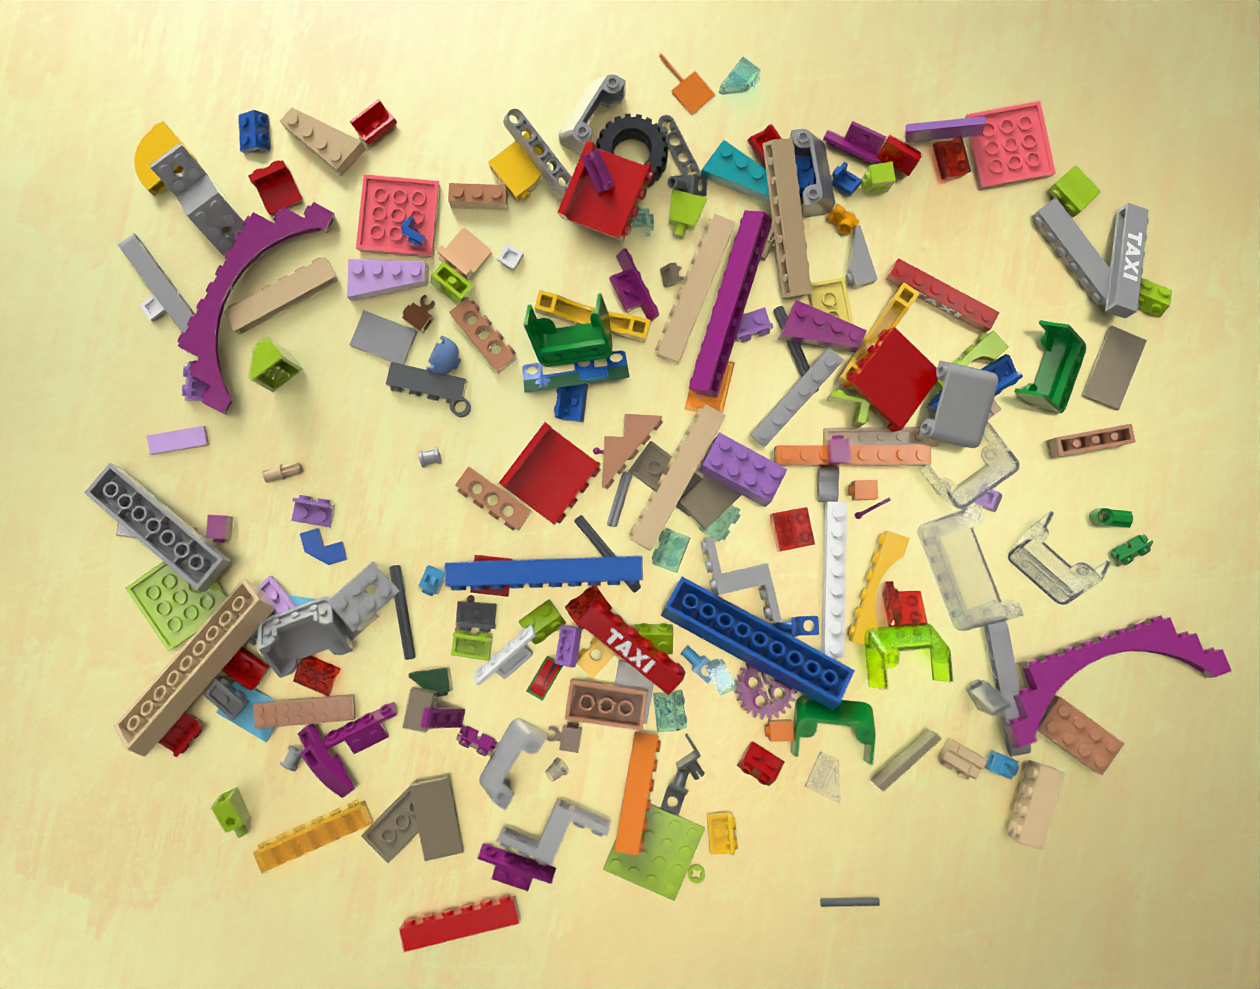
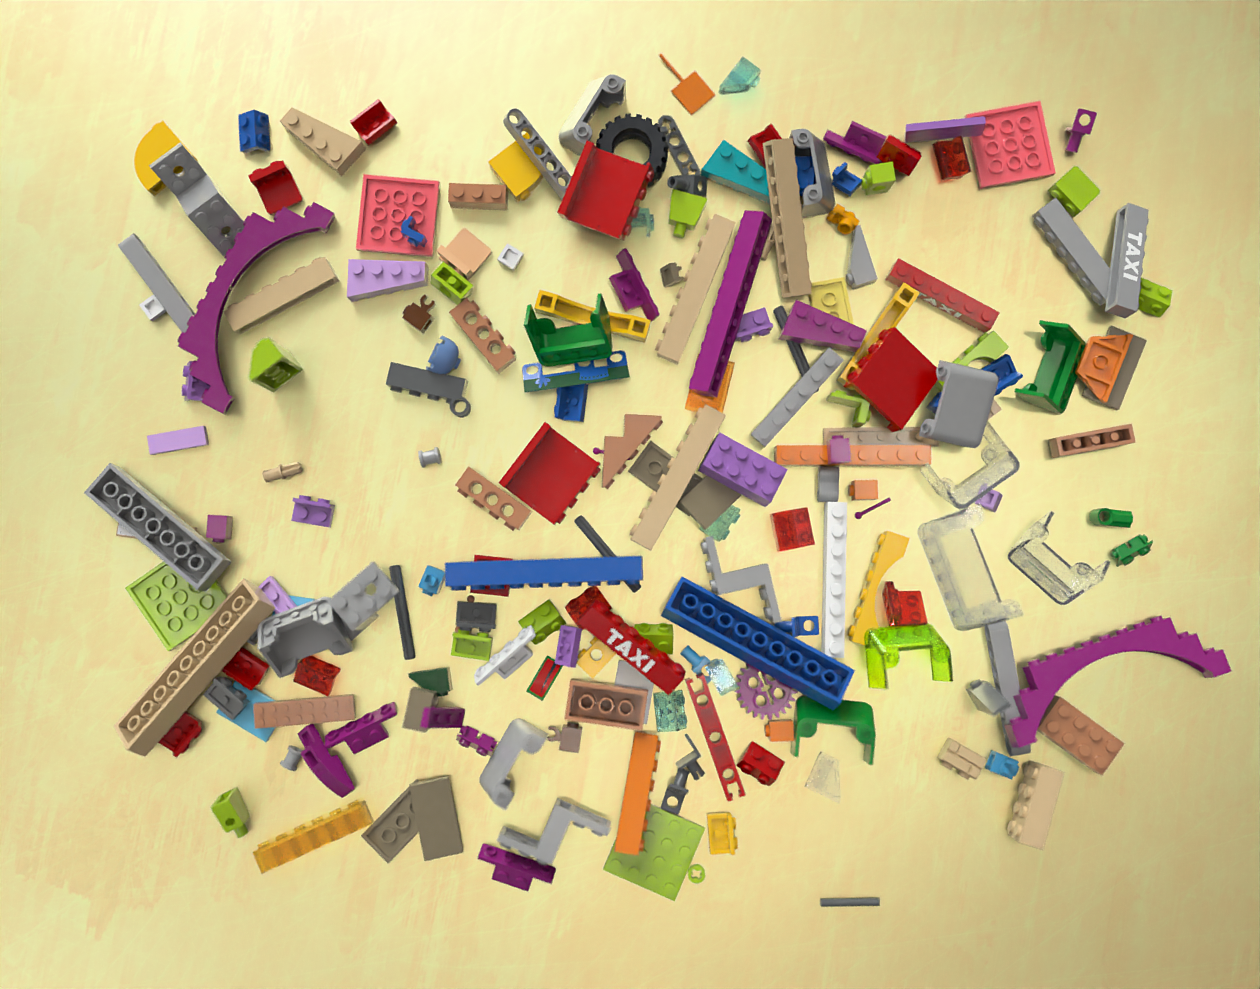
blue tile [300,528,348,565] -> none
light grey tile [349,310,417,365] -> none
red brick [399,894,521,952] -> none
clear piece [545,757,569,782] -> none
magenta hinge [581,149,615,193] -> none
light grey axle [607,472,632,527] -> none
clear light blue bracket [652,528,691,573] -> none
dark tan tile [871,728,942,791] -> none
none -> red piece [685,673,746,802]
none -> magenta bracket [1065,108,1097,153]
none -> orange wing [1075,334,1133,403]

